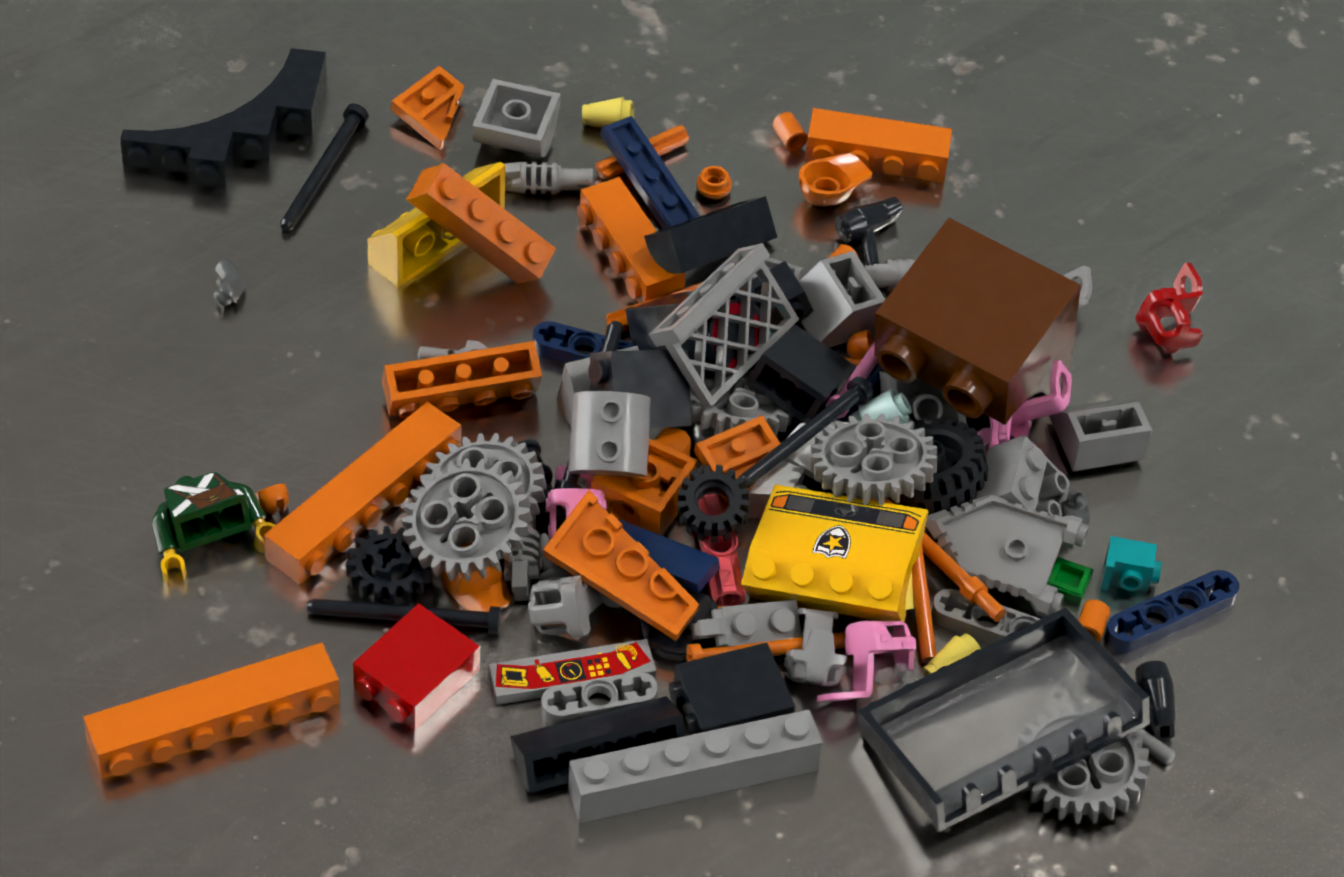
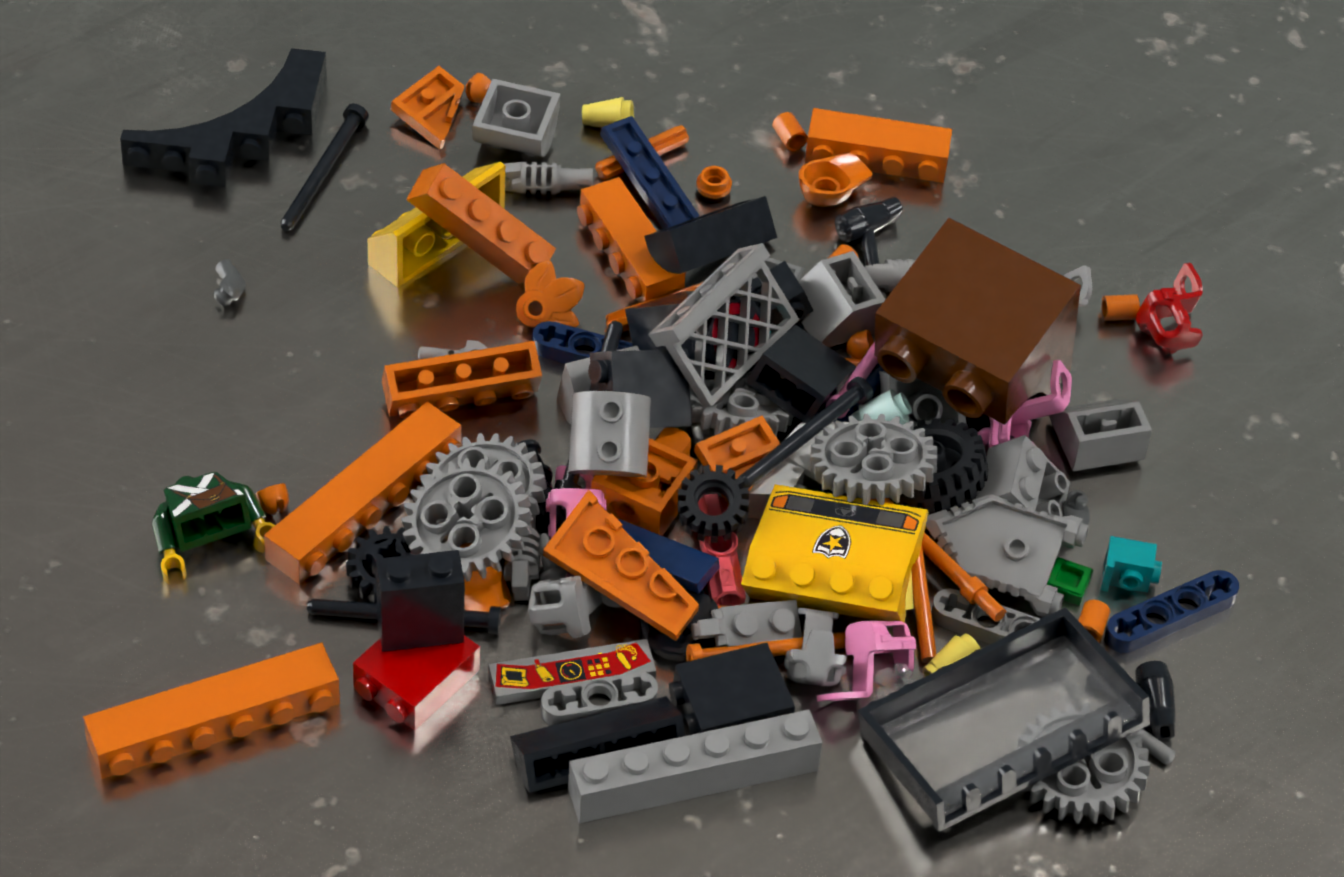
none -> black brick [376,550,465,652]
none -> orange hinge [465,73,491,103]
none -> orange plate [515,260,585,328]
none -> orange hinge [1101,294,1140,321]

